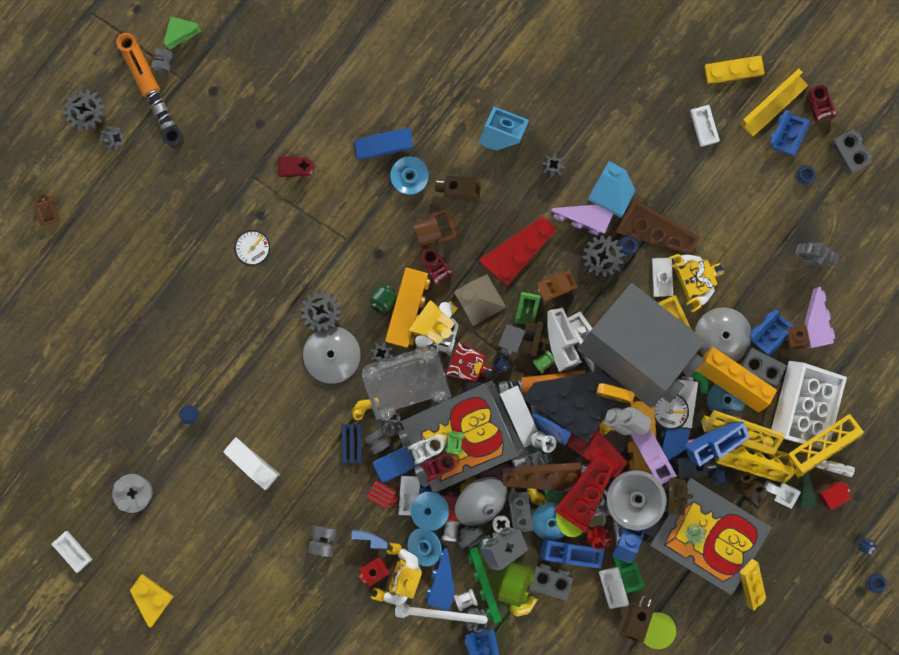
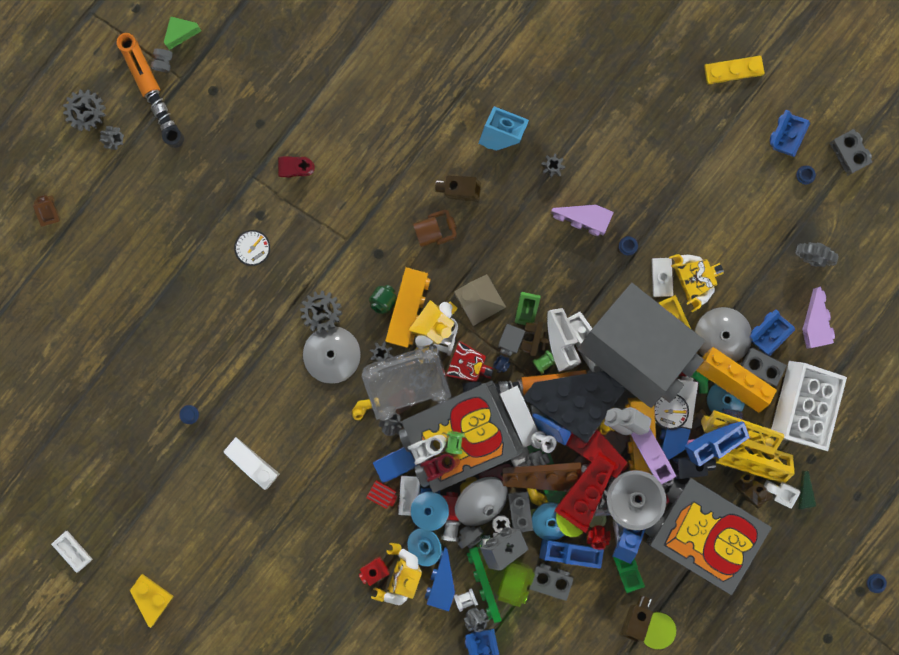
light grey plate [112,474,152,513] -> none
flat silver wheel [308,525,337,557] -> none
dark blue tile [342,424,362,463] -> none
medium blue slope [352,530,387,549] -> none
blue slope [355,128,413,160] -> none
dark grey wheel [364,429,390,455] -> none
dark azure dish [391,156,429,195] -> none
white piece [395,602,488,624] -> none
dark red piece [422,248,453,286] -> none
red wing [478,216,557,286] -> none
yellow arm [510,595,538,617] -> none
dark orange brick [537,271,578,302] -> none
dark grey gear [583,235,625,277] -> none
dark azure slope [588,161,636,218] -> none
light orange beam [596,384,635,404] -> none
white plate [599,567,629,609] -> none
reddish brown wing [615,199,701,254] -> none
dark brown hips [663,478,693,516] -> none
clear light blue plate [686,524,705,544] -> none
white plate [690,105,720,147] -> none
dark blue plate [713,466,726,485] -> none
yellow fence [739,69,809,137] -> none
yellow plate [740,559,766,611] -> none
reddish brown bracket [785,325,810,351] -> none
yellow fence [787,414,864,478] -> none
dark red piece [807,84,836,123] -> none
white axle [816,460,855,477] -> none
red brick [817,481,852,510] -> none
dark blue plate [858,538,878,554] -> none

